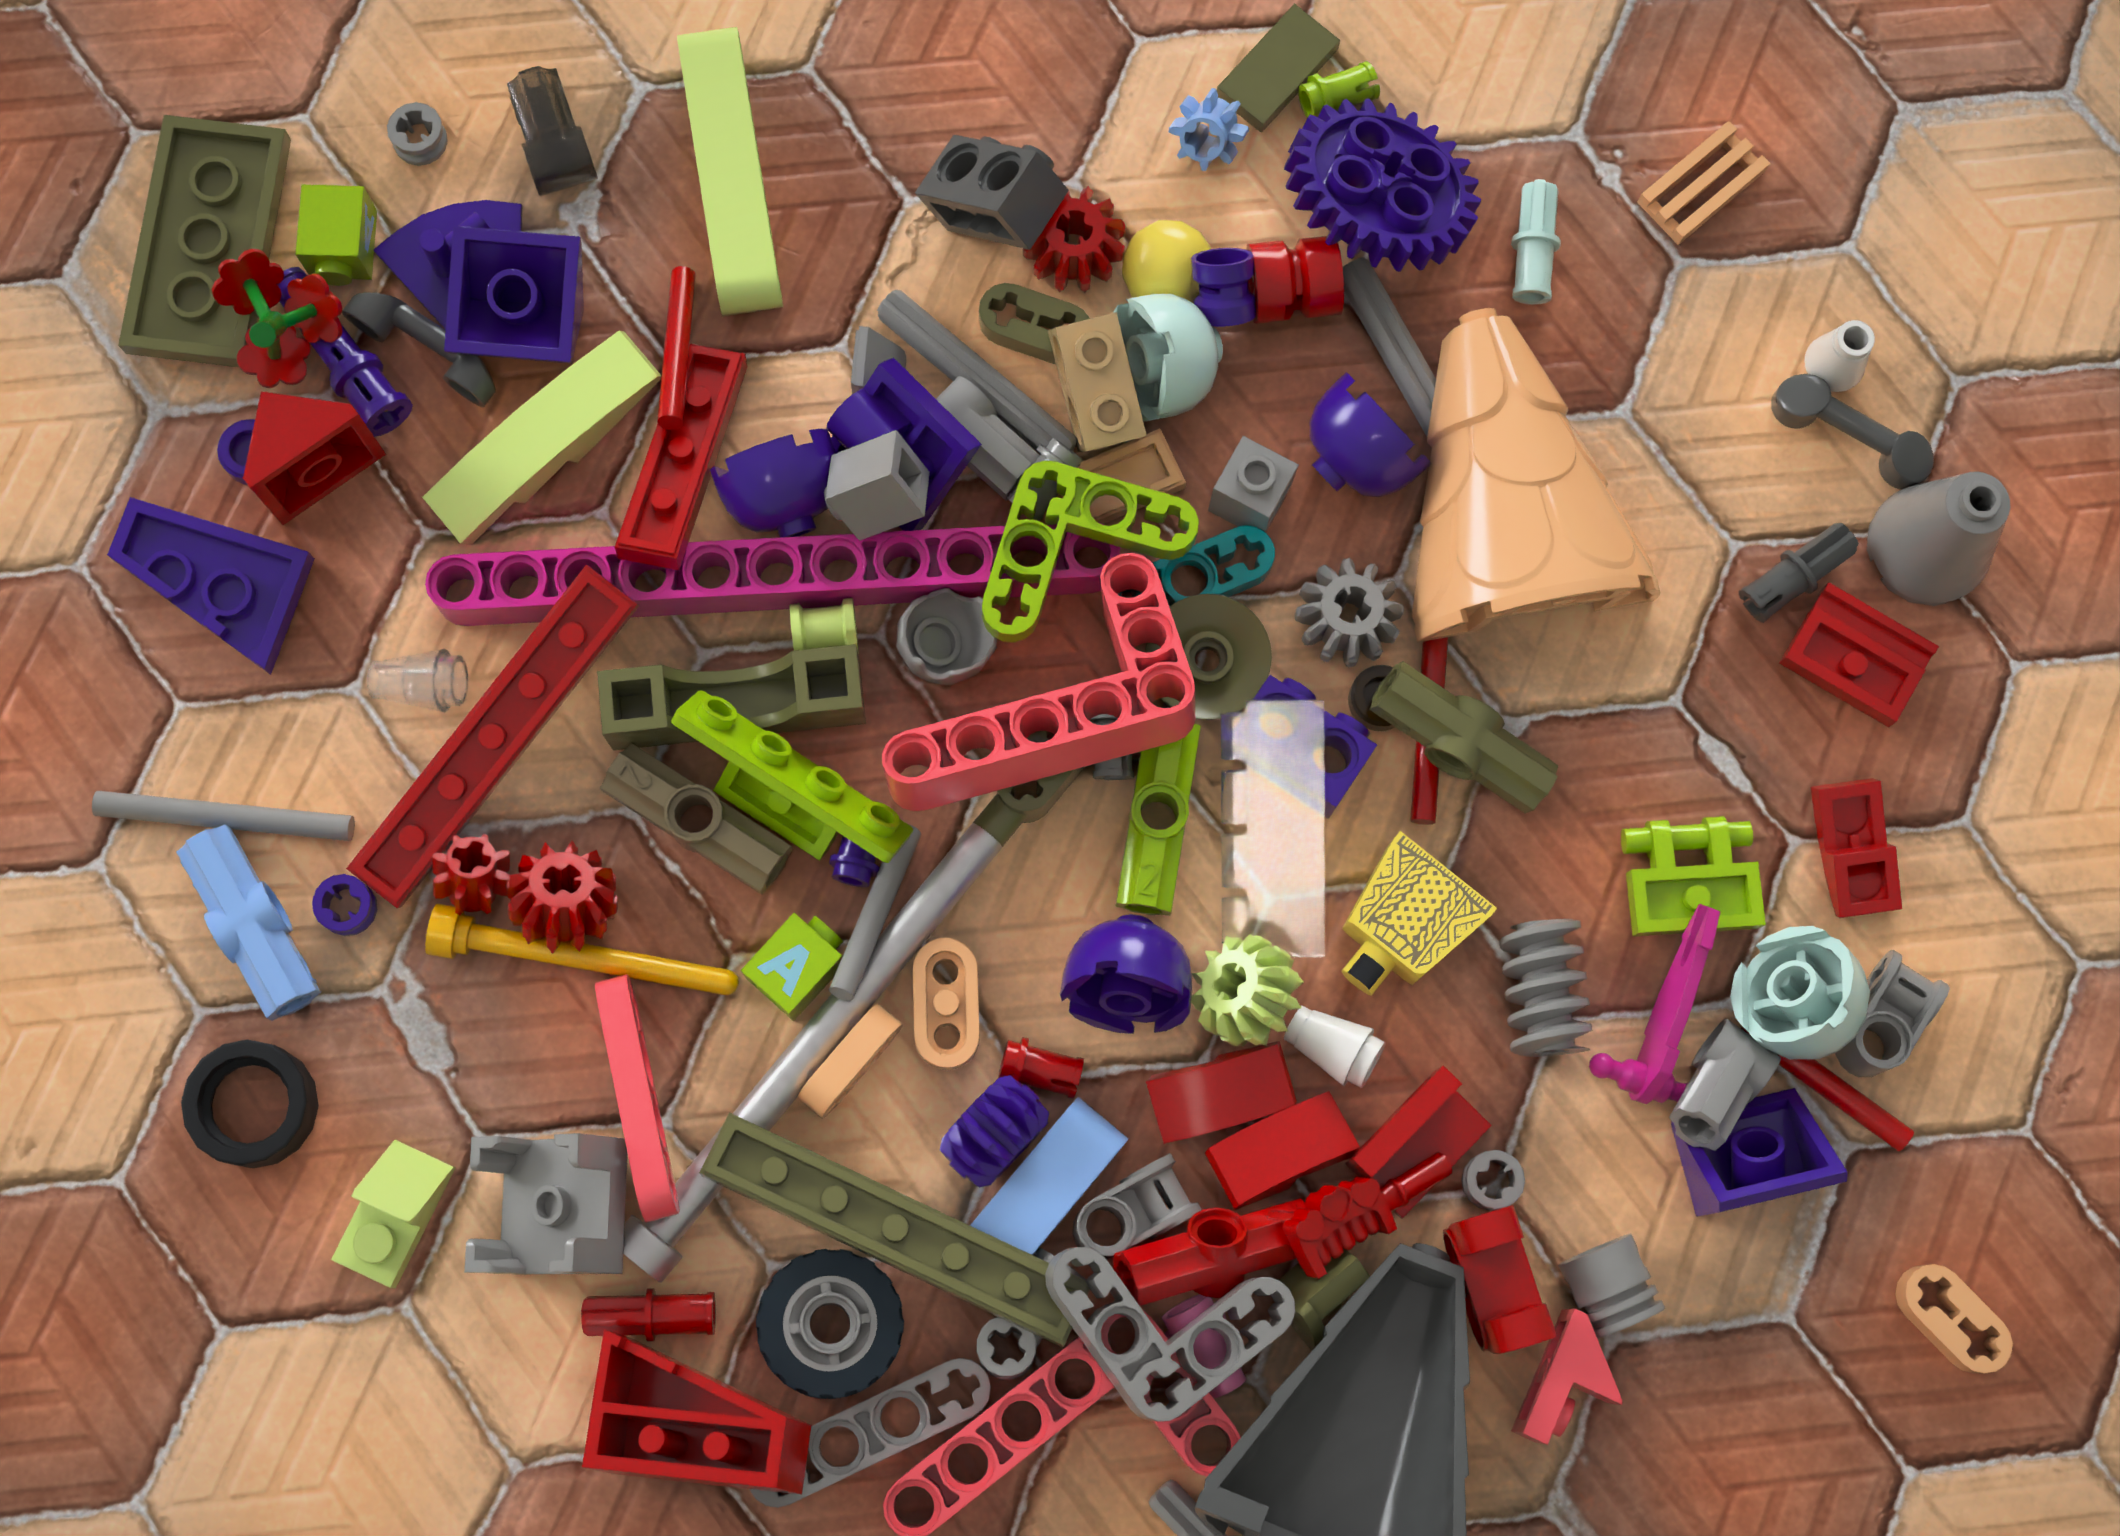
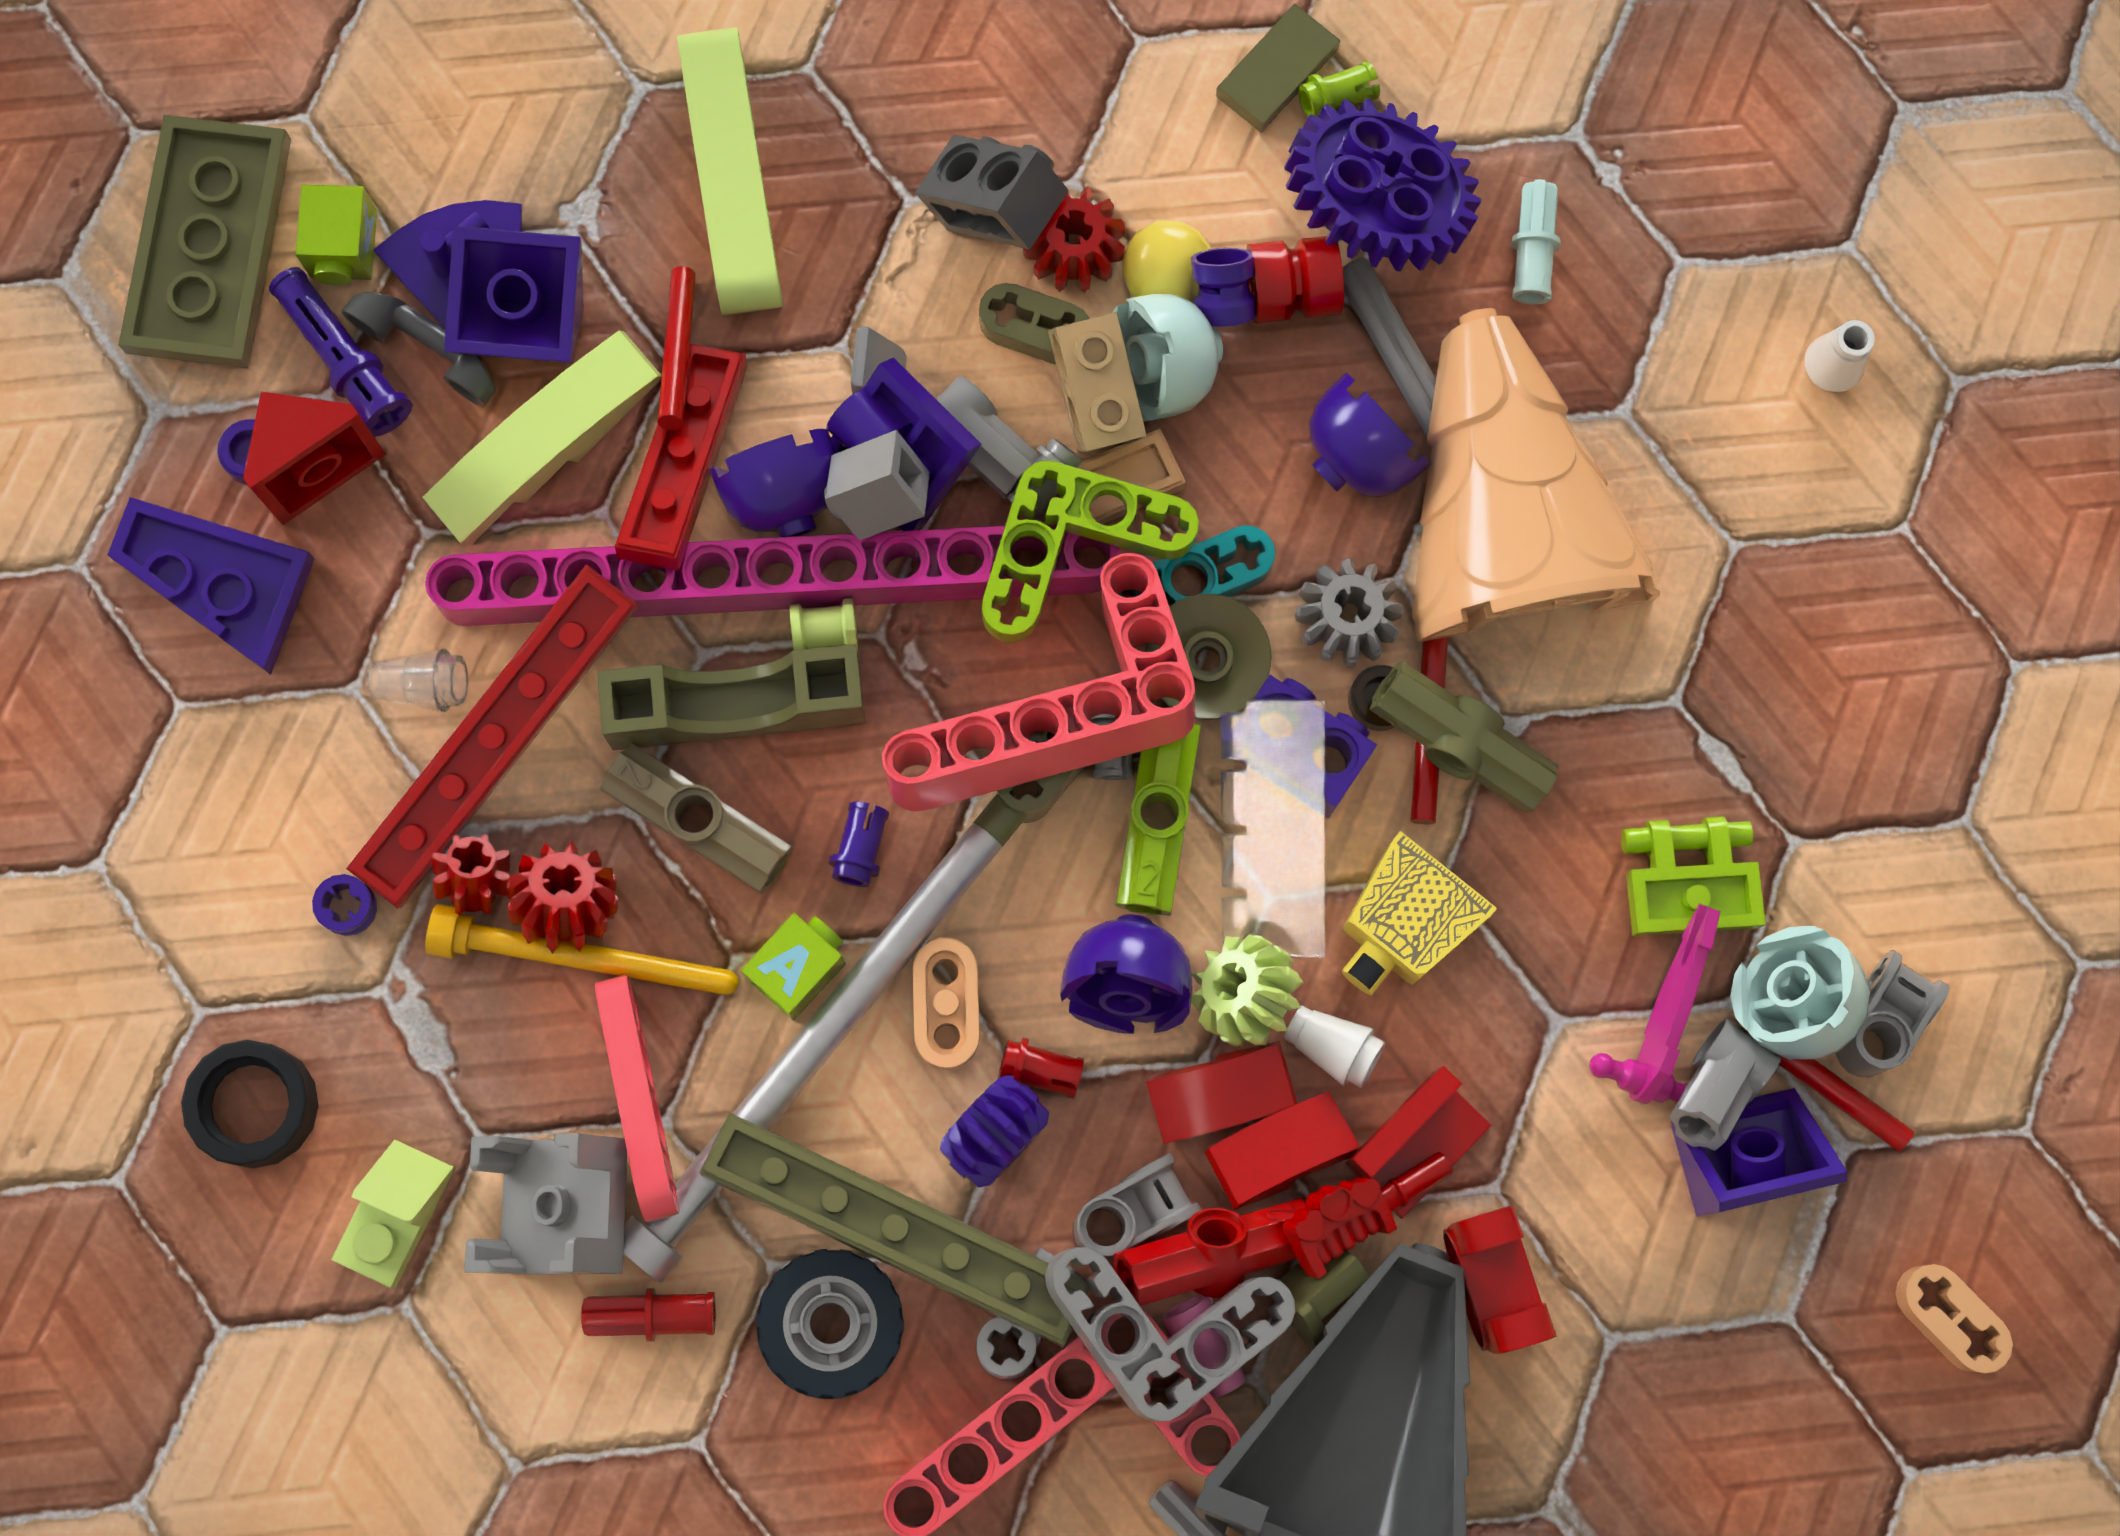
light grey bar [92,791,355,841] -> none
light blue piece [176,824,321,1021] -> none
red plant [211,249,342,388] -> none
light grey bush [387,102,448,166] -> none
clear smoke piece [507,66,598,197] -> none
red wedge [582,1329,812,1495] -> none
lime bracket [671,690,914,863] -> none
light grey beam [749,1358,991,1508] -> none
light nougat beam [797,1003,903,1119] -> none
light grey bar [829,824,921,1001] -> none
light grey axle [877,290,1077,454] -> none
light grey hair [896,588,997,685] -> none
light blue beam [970,1097,1129,1255] -> none
light blue gear [1169,88,1249,171] -> none
light grey brick [1208,436,1299,533] -> none
light grey bush [1461,1150,1525,1211] -> none
light grey piece [1499,919,1593,1057] -> none
coral slope [1511,1308,1623,1445] -> none
light grey piece [1558,1234,1665,1338] -> none
light nougat tile [1637,121,1771,245] -> none
dark grey axle [1739,523,1859,623] -> none
dark grey bar [1771,374,1934,490] -> none
red plate [1779,583,1939,727] -> none
red slope [1811,778,1902,918] -> none
light grey cone [1866,472,2010,606] -> none

